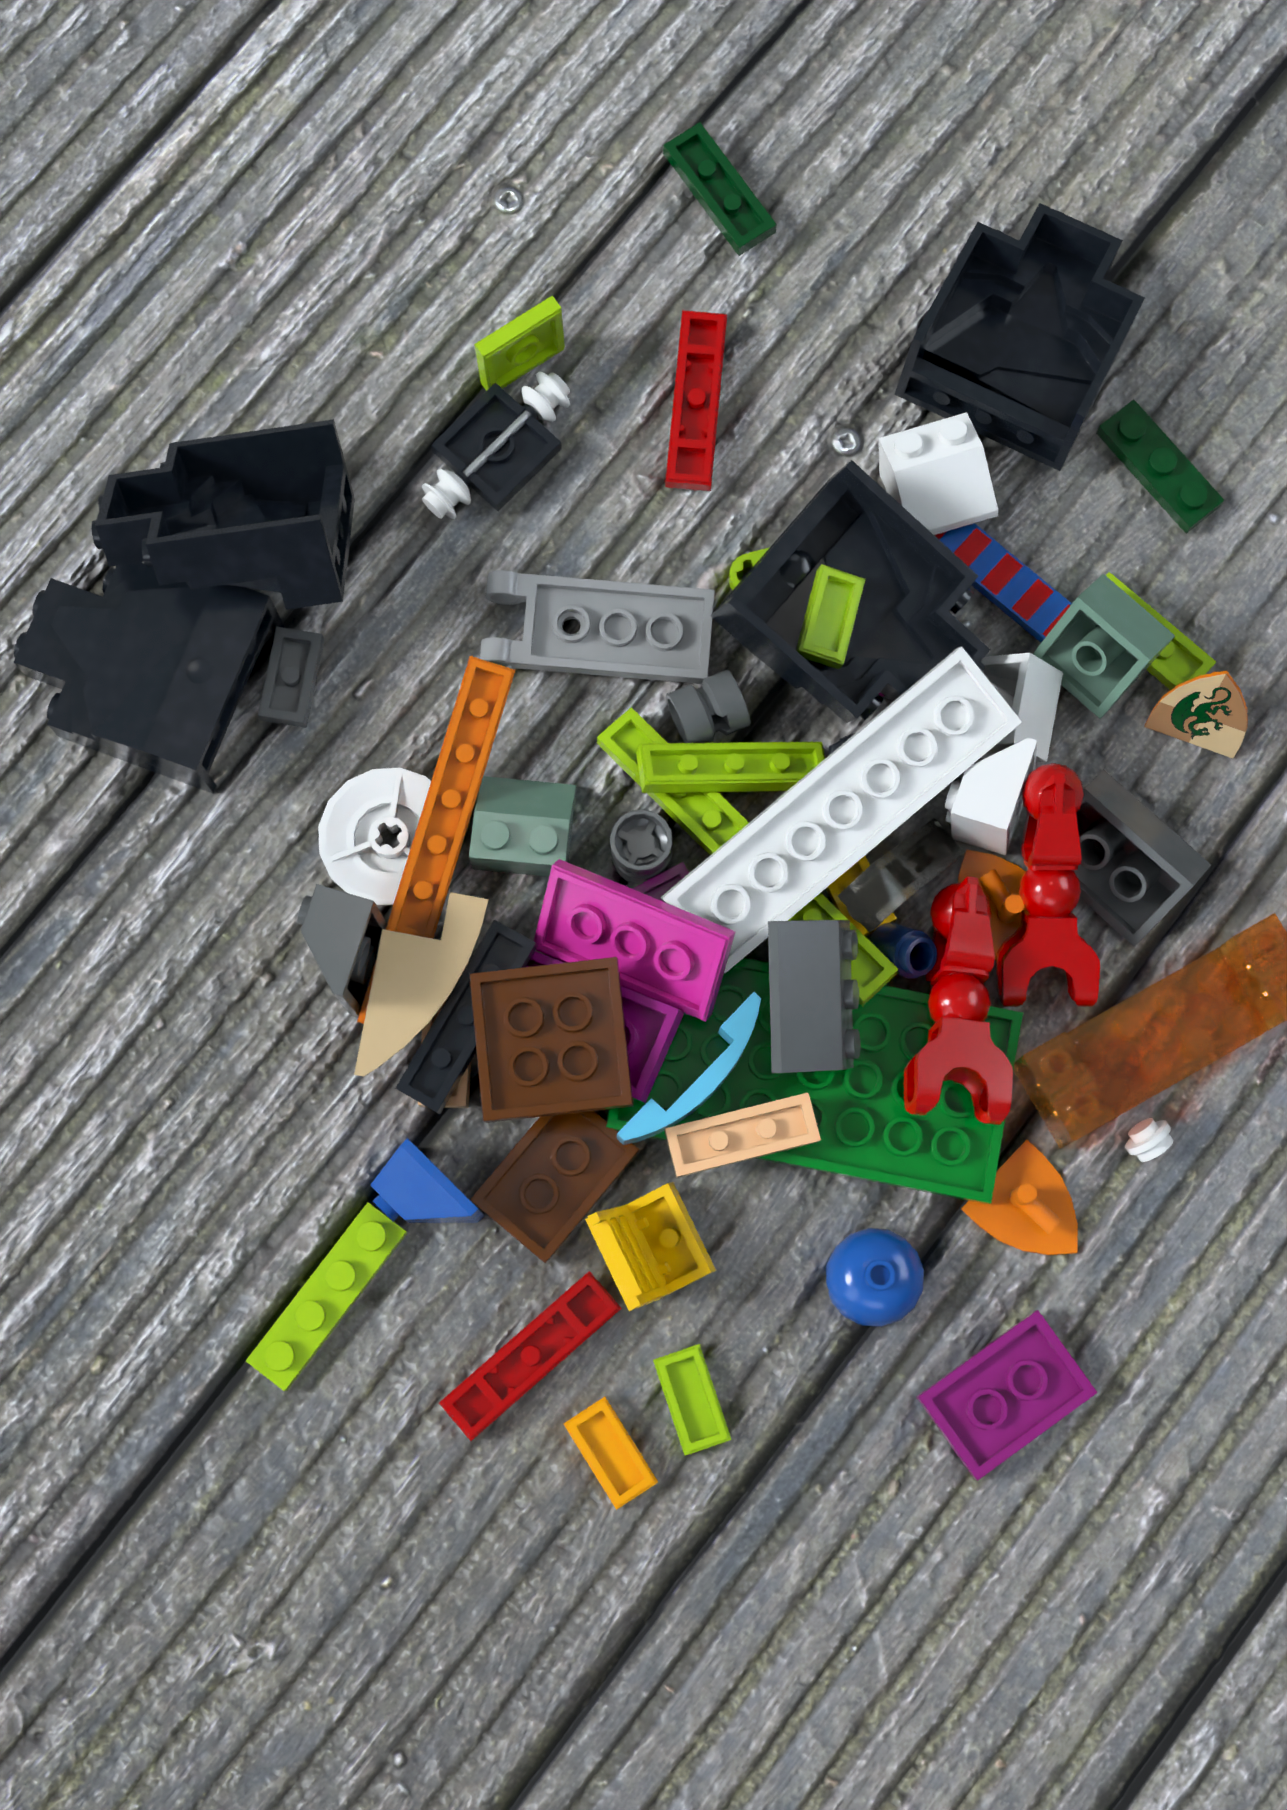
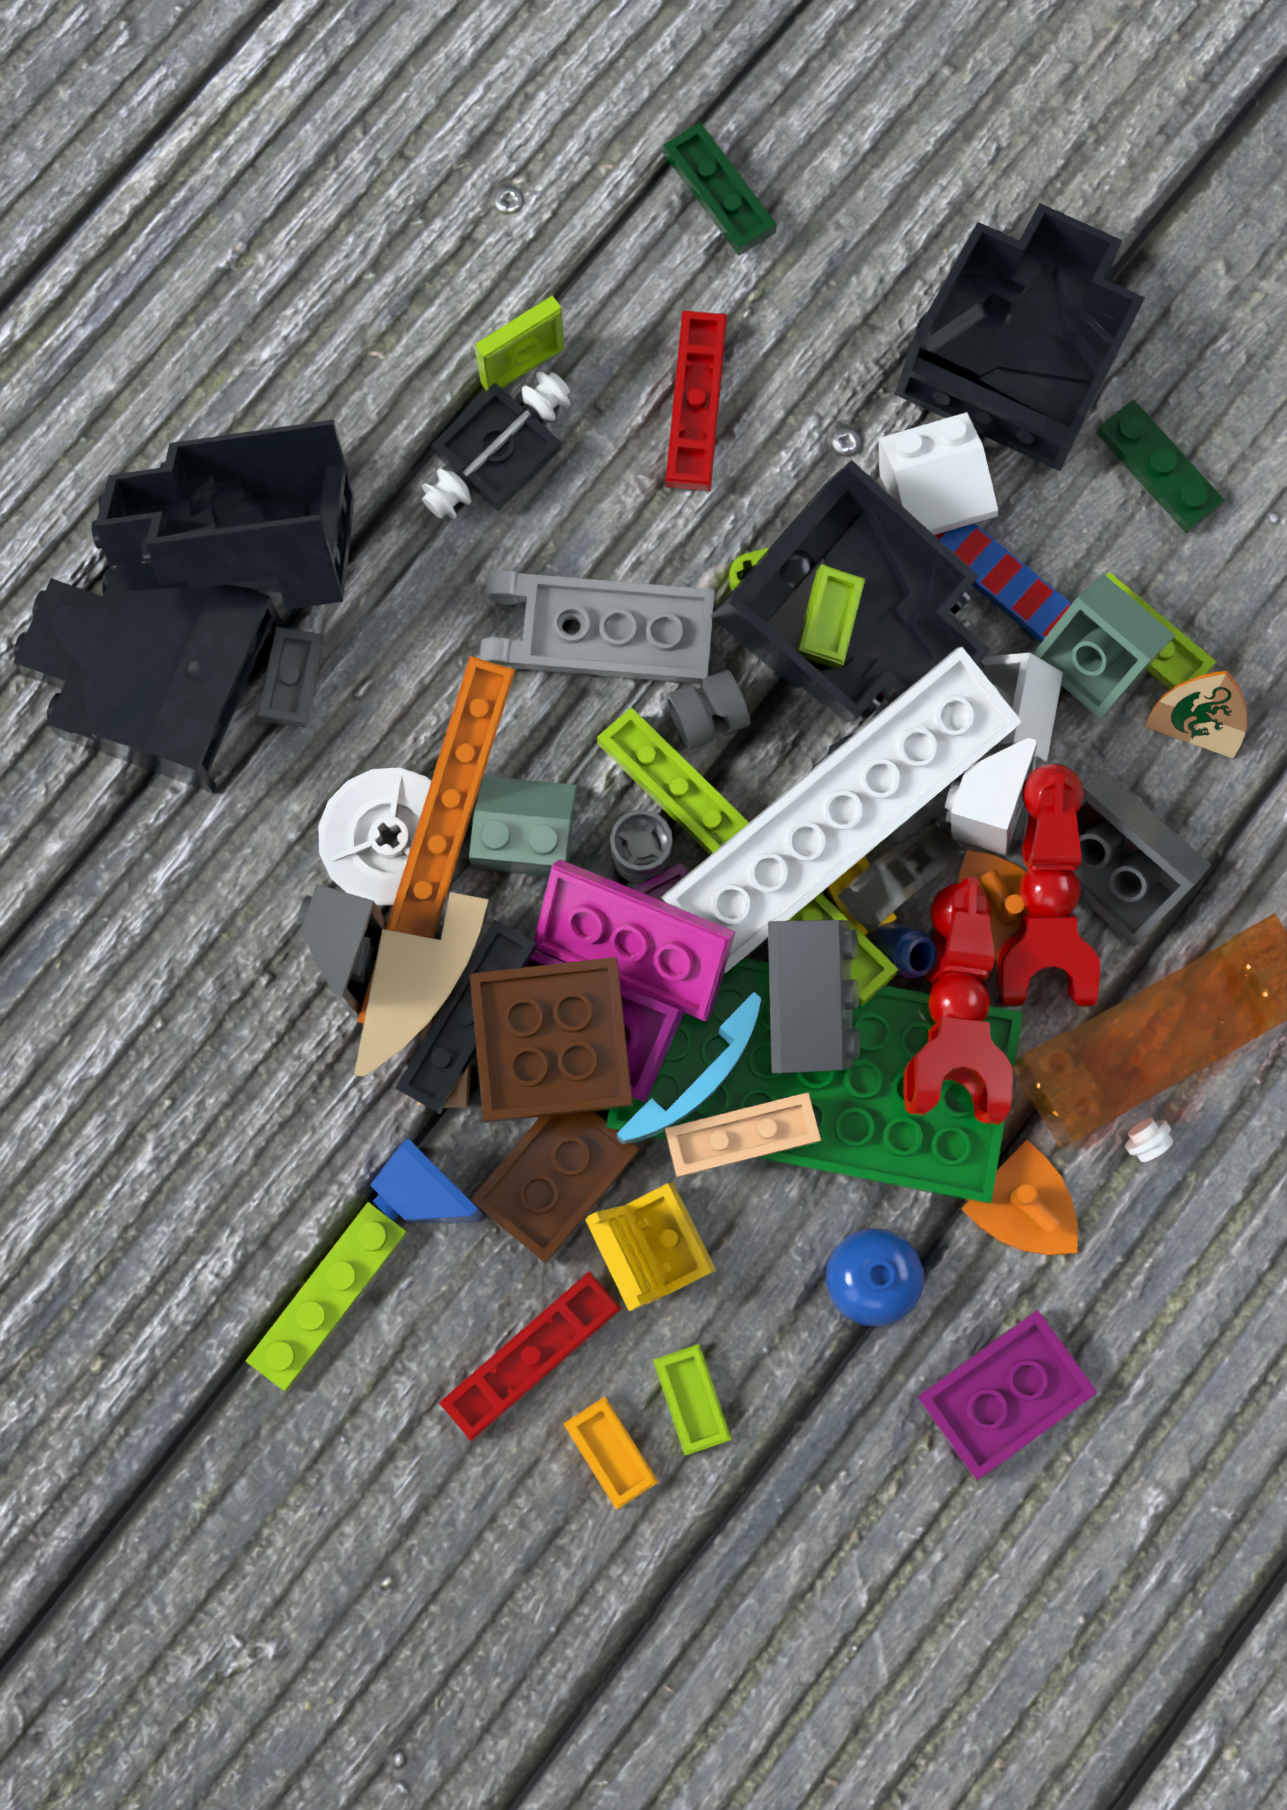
lime tile [636,742,825,793] -> none

